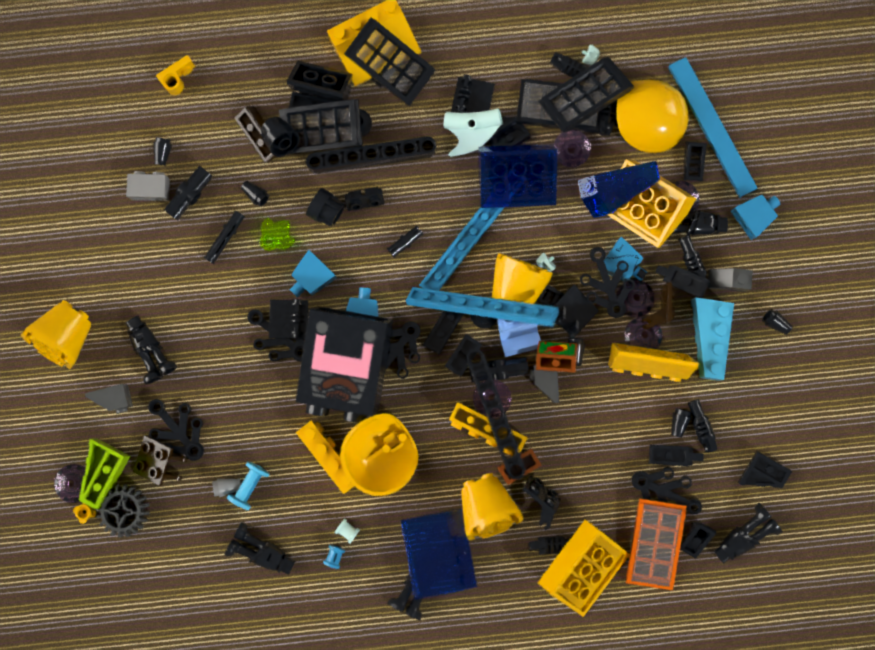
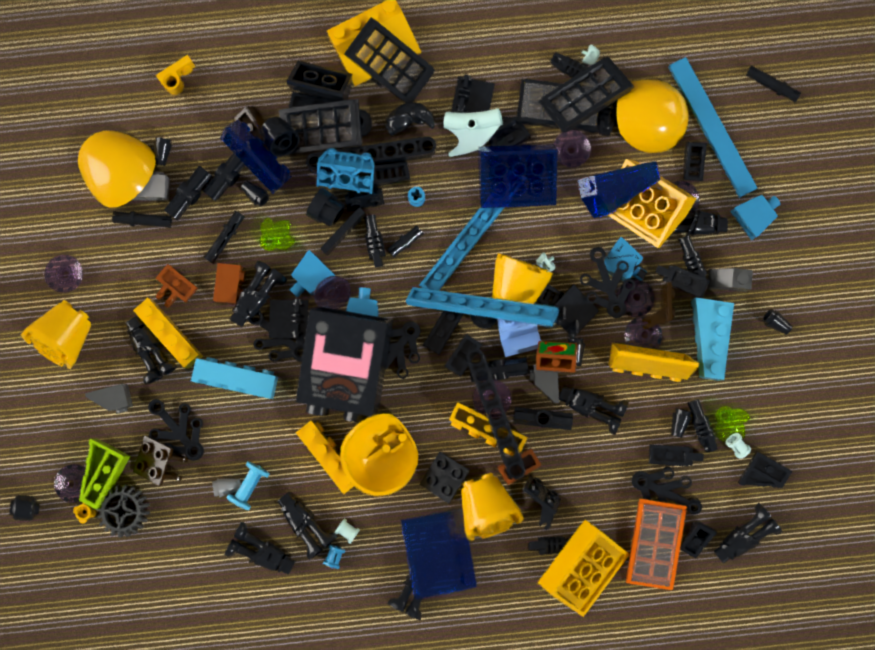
none -> black head [9,495,40,521]
none -> dish [44,255,83,293]
none -> yellow piece [78,131,155,207]
none -> black pin [112,211,172,228]
none -> yellow brick [133,298,203,369]
none -> dark orange hinge [155,264,198,308]
none -> medium azure wedge [191,357,278,399]
none -> black piece [203,147,251,202]
none -> dark orange brick [213,263,246,305]
none -> clear blue slope [220,120,292,194]
none -> black piece [229,261,287,327]
none -> black piece [277,492,338,560]
none -> clear purple dish [314,276,351,309]
none -> dark azure piece [317,148,375,194]
none -> black tile [321,208,366,256]
none -> black hinge [364,215,386,268]
none -> black slope [369,161,410,187]
none -> black animal [384,103,435,137]
none -> dark azure bush [408,187,425,207]
none -> black hinge [420,452,470,504]
none -> black piece [513,407,573,430]
none -> black piece [559,386,629,435]
none -> clear neon green plate [715,406,750,442]
none -> light aqua bush [725,433,751,459]
none -> black pin [745,65,802,103]

